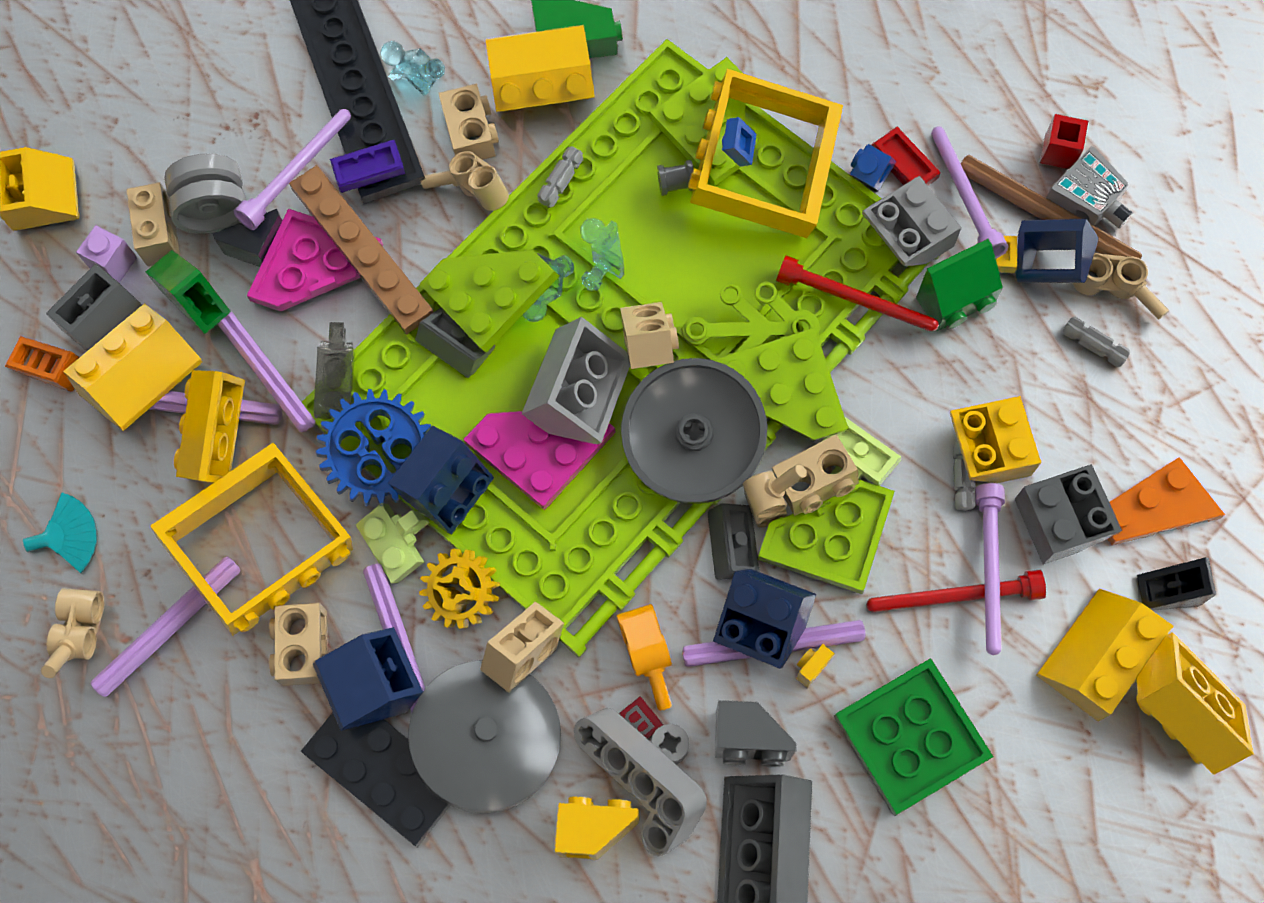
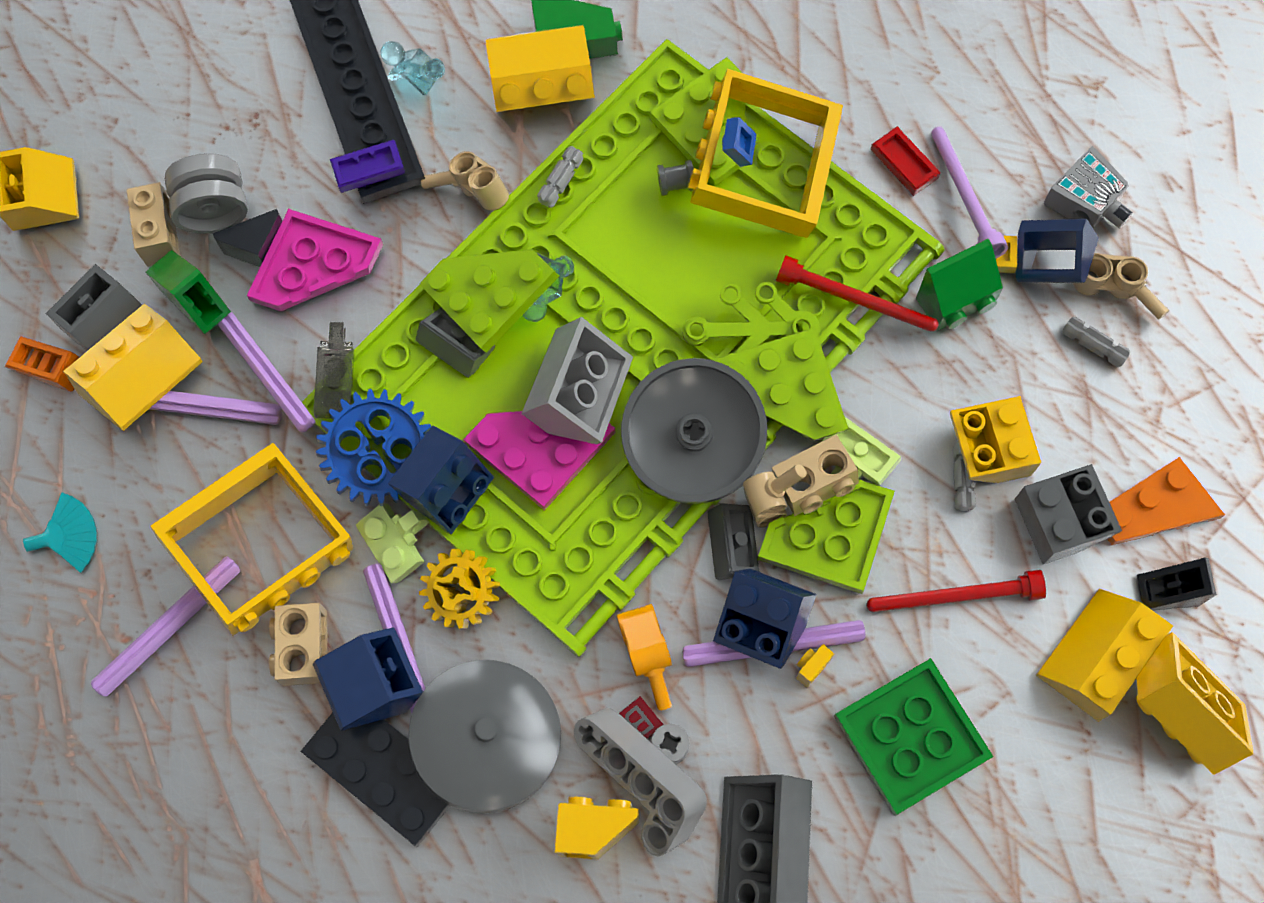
tan beam [41,588,104,678] -> none
lavender brick [76,225,137,283] -> none
yellow slope [174,370,245,482] -> none
lavender piece [234,109,351,230] -> none
medium nougat plate [289,165,434,335] -> none
tan brick [438,84,499,160] -> none
tan brick [480,601,564,692] -> none
clear light blue piece [580,218,624,291] -> none
tan brick [620,302,679,369] -> none
dark grey slope [715,700,796,767] -> none
blue brick [850,144,896,190] -> none
light grey slope [862,176,961,266] -> none
medium nougat axle [961,155,1142,259] -> none
lavender piece [975,483,1005,655] -> none
red brick [1040,114,1088,169] -> none

